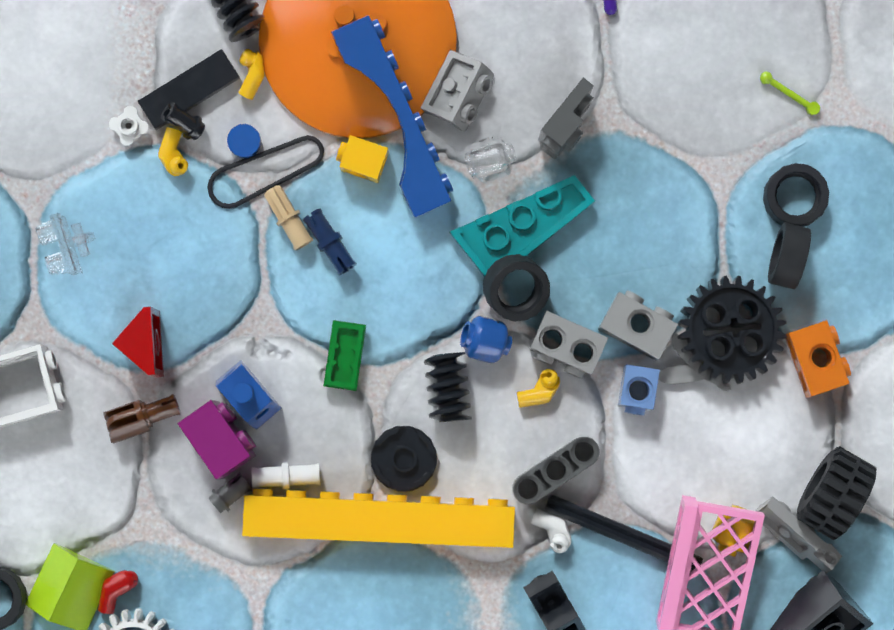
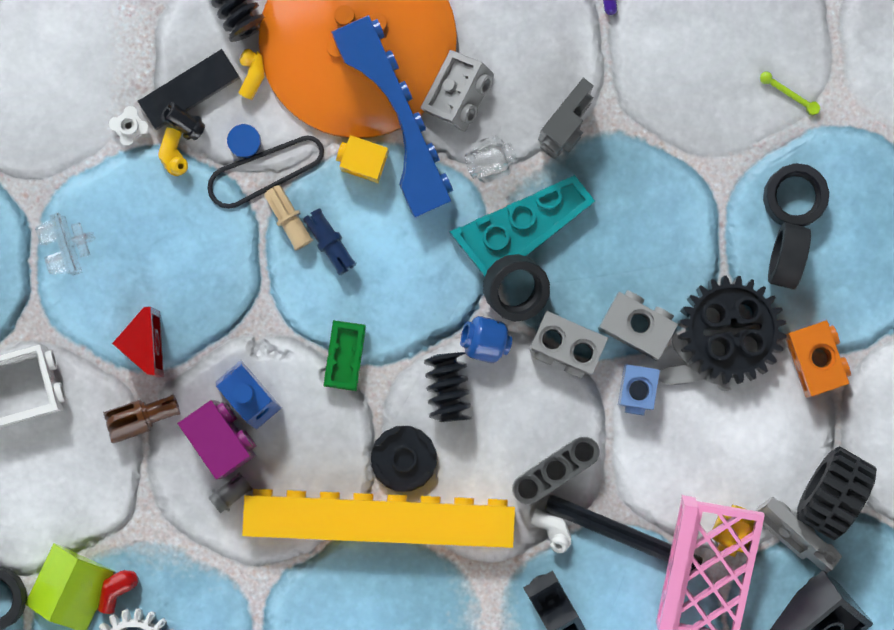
white pin [251,463,320,490] -> none
yellow arm [517,369,560,408] -> none

